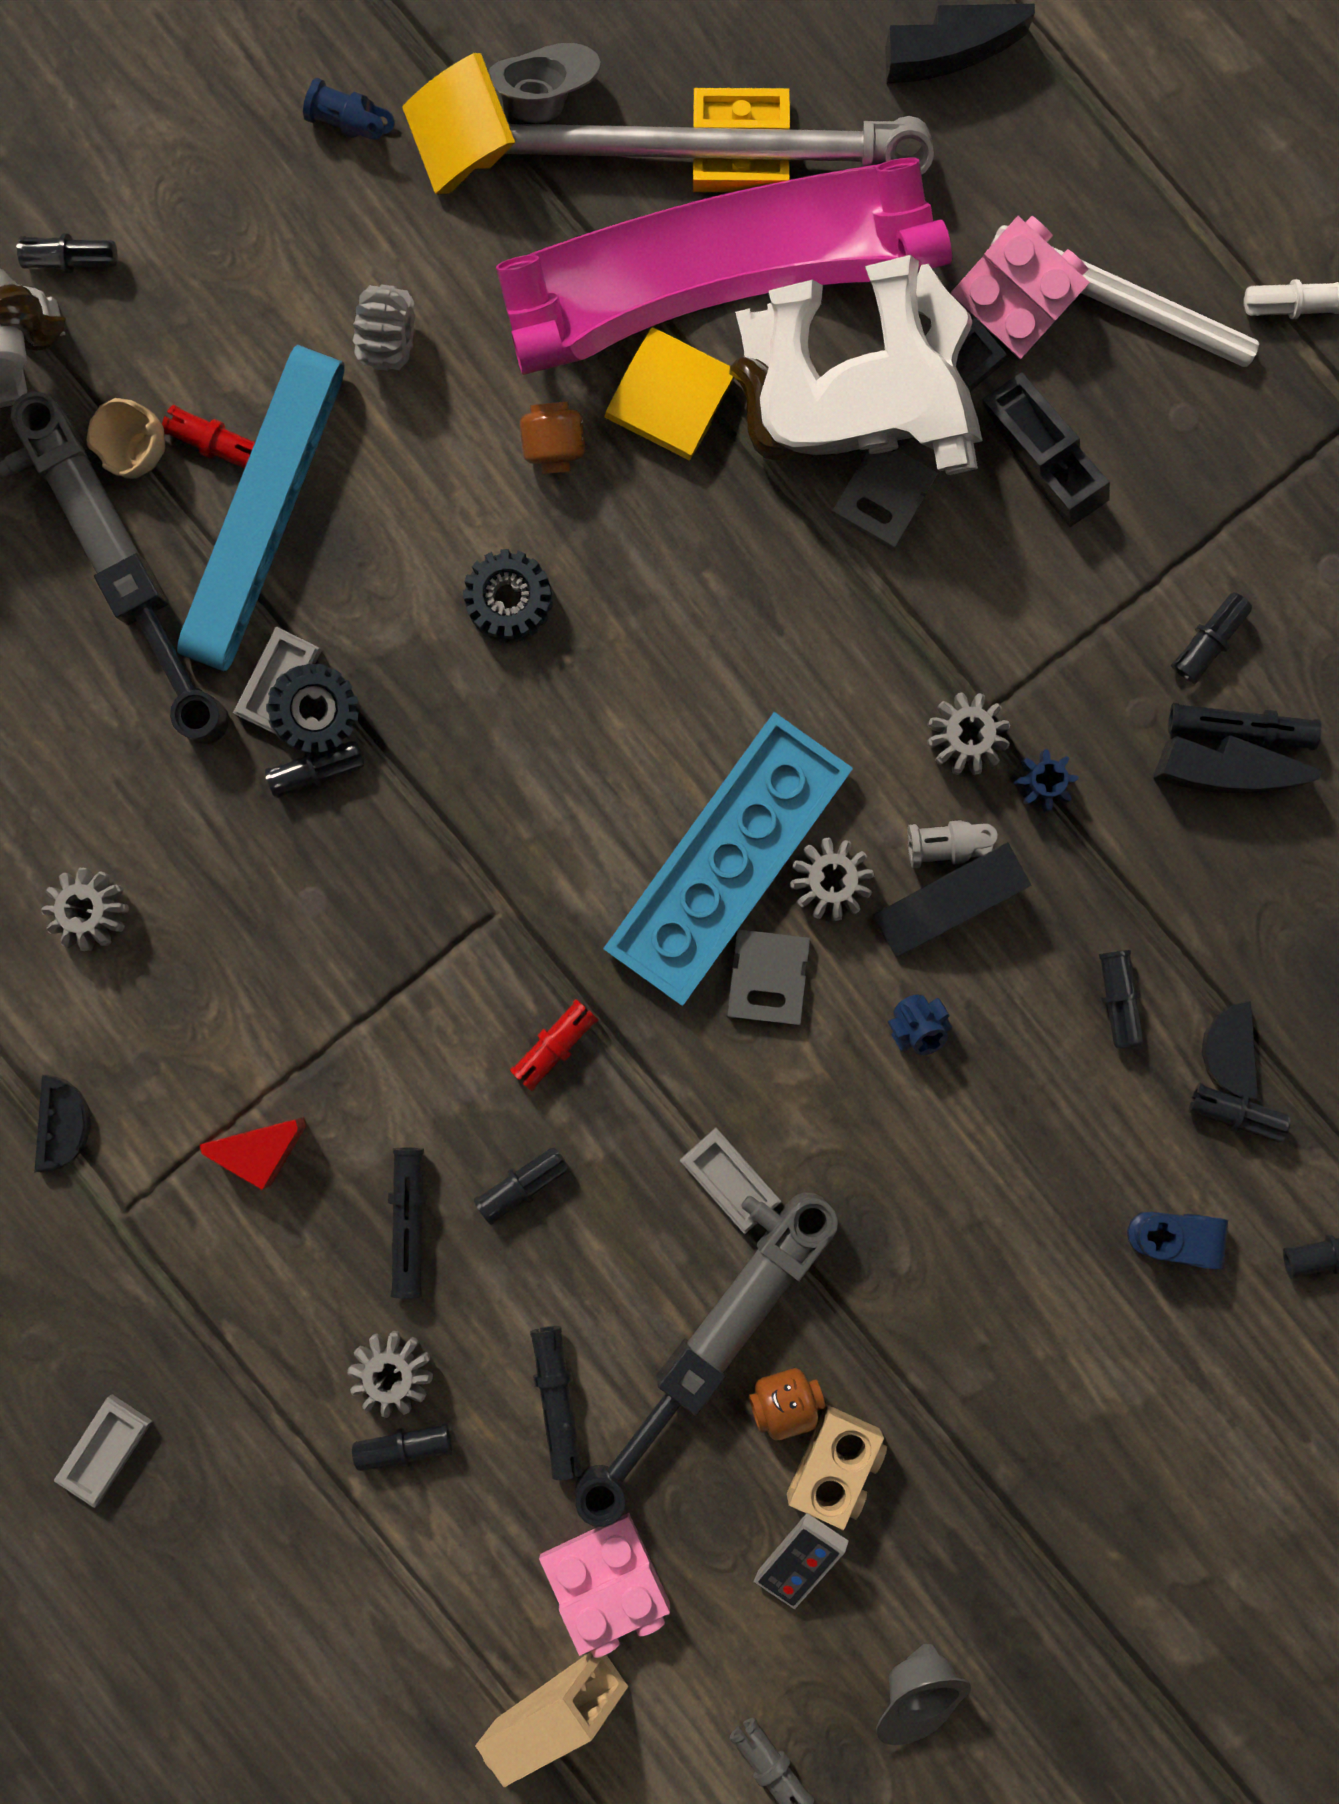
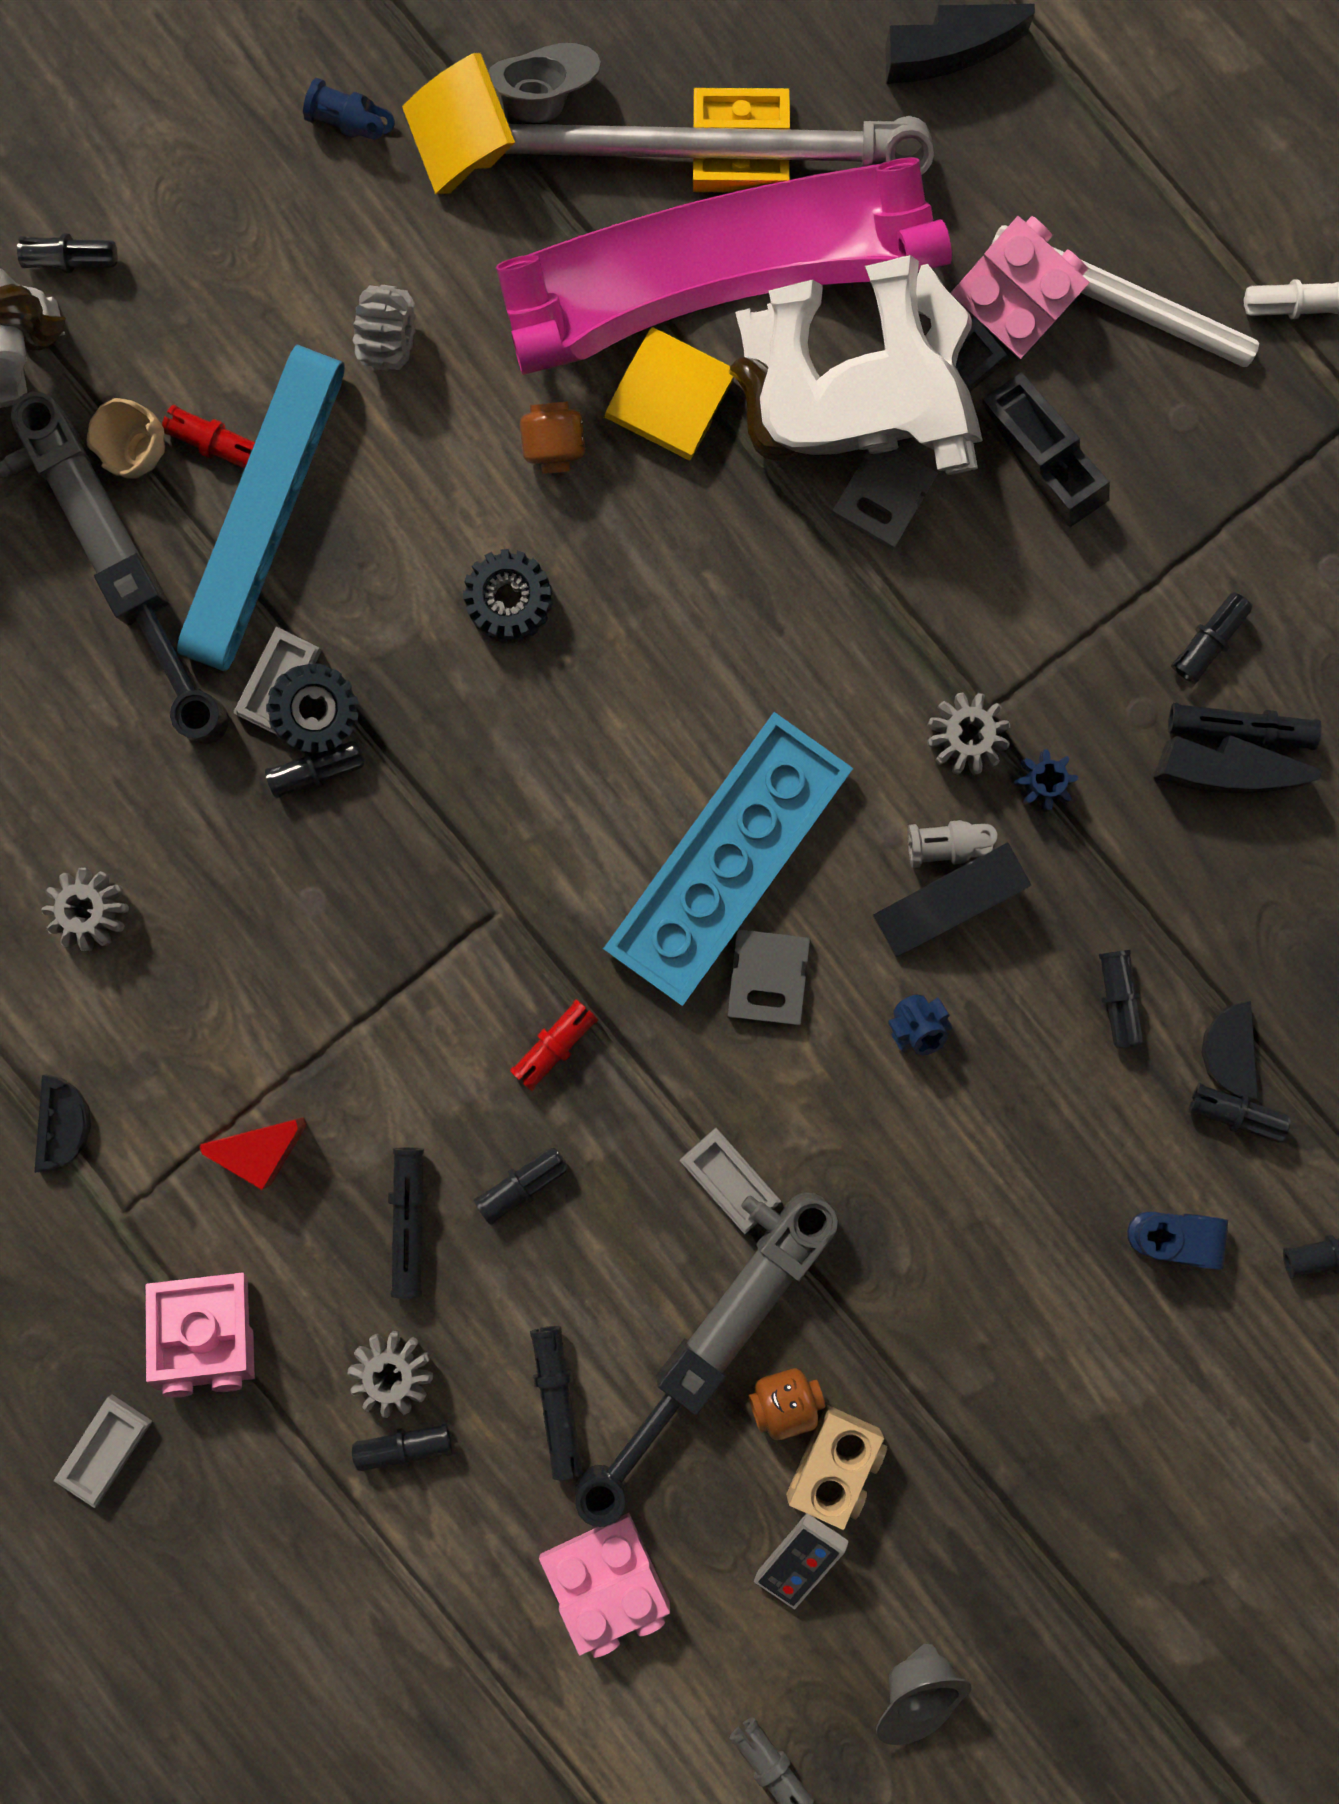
tan slope [475,1651,628,1787] -> none
light grey gear [790,838,874,921] -> none
none -> bright pink plate [146,1273,255,1398]

